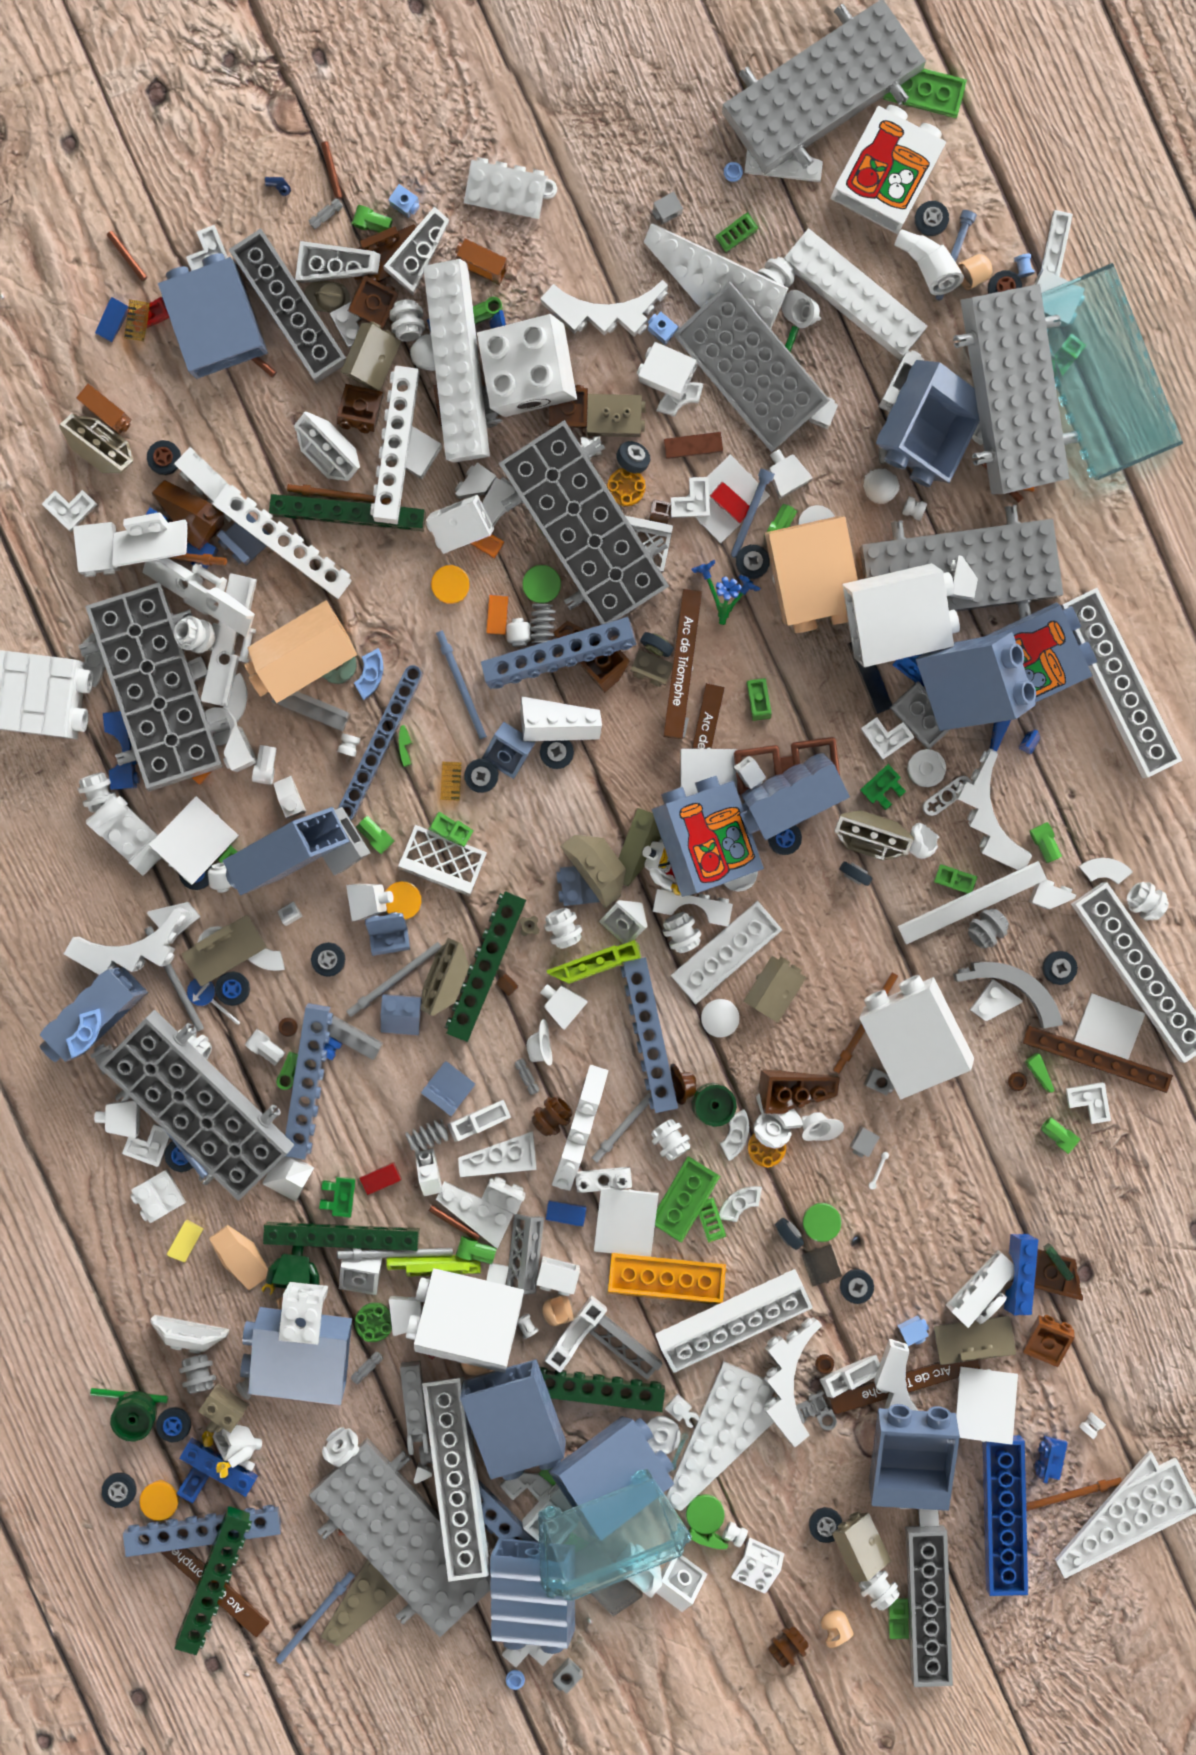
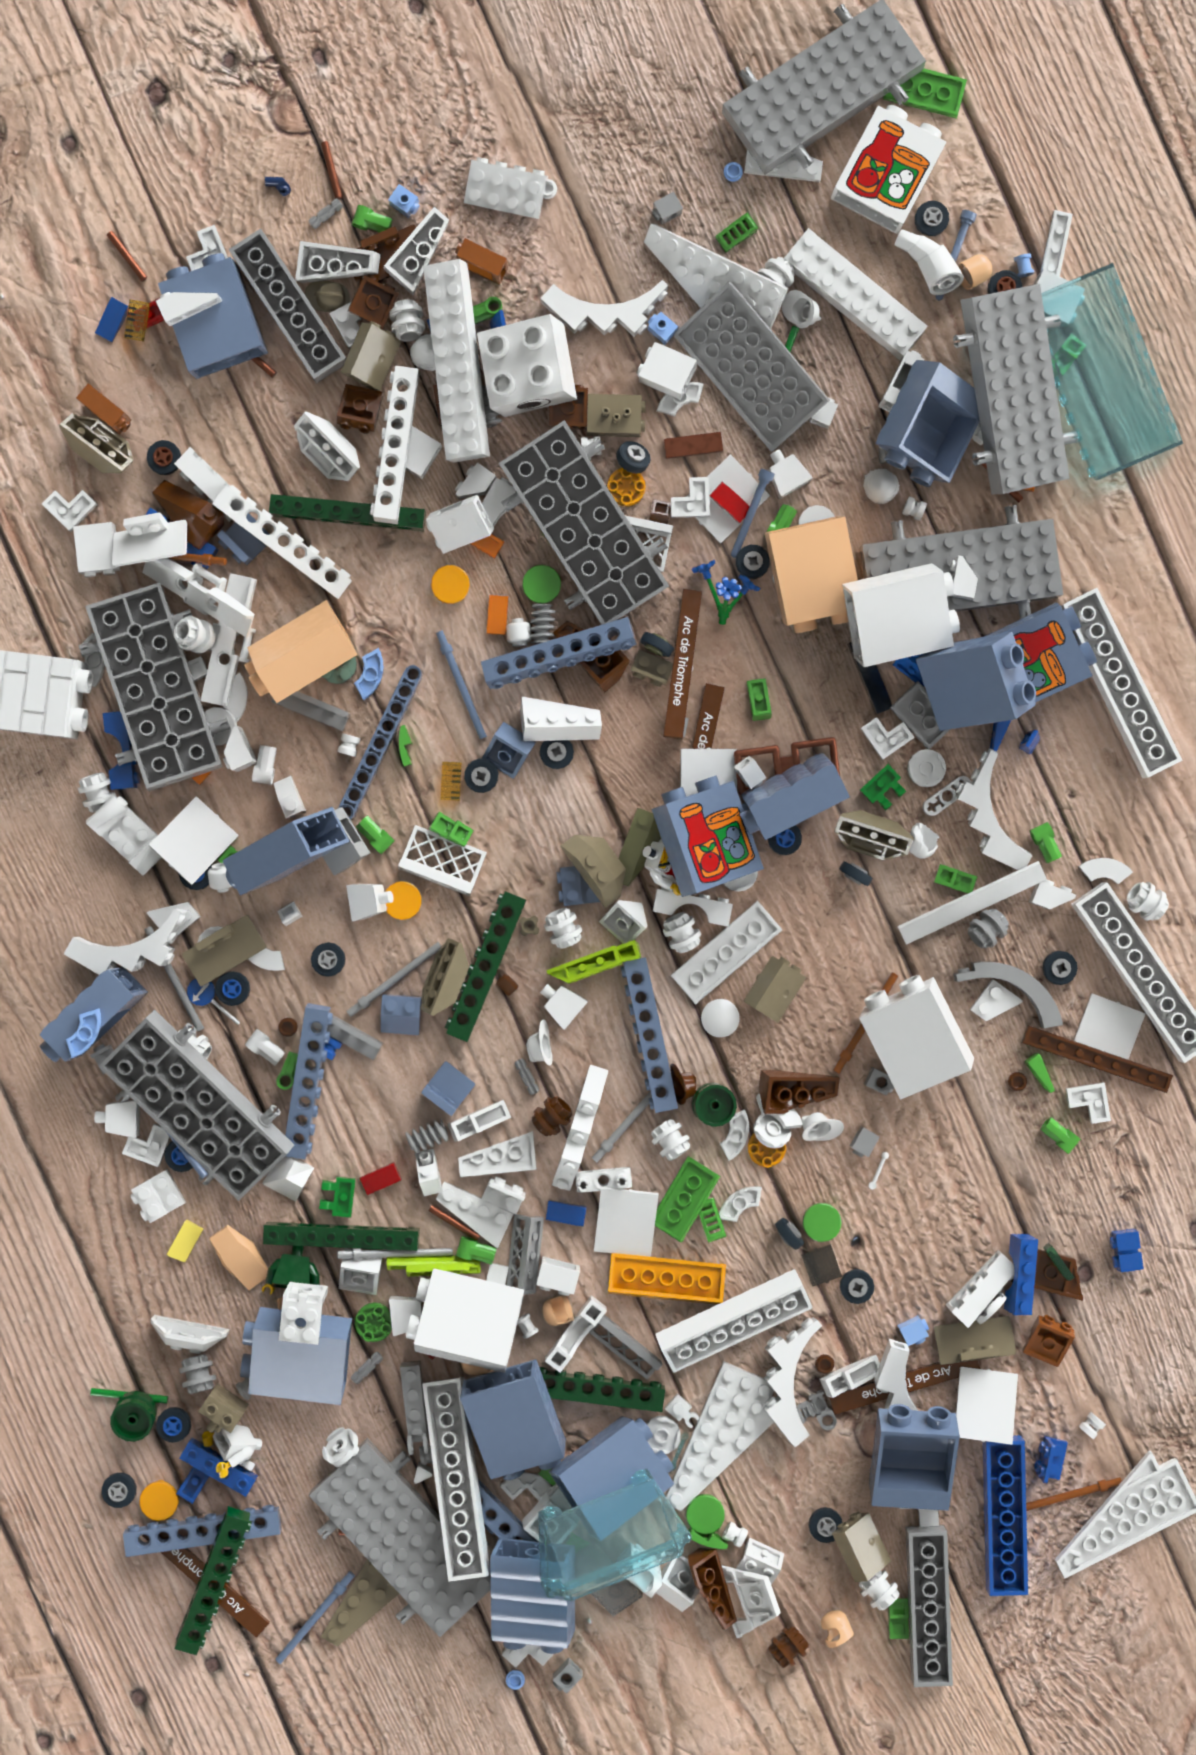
dark orange bar [287,484,402,507] -> none
sand blue bracket [365,912,410,956] -> none
none -> white slope [156,292,222,326]
none -> reddish brown wedge [688,1548,737,1630]
none -> white wing [721,1565,781,1638]
none -> blue piece [1110,1228,1144,1272]

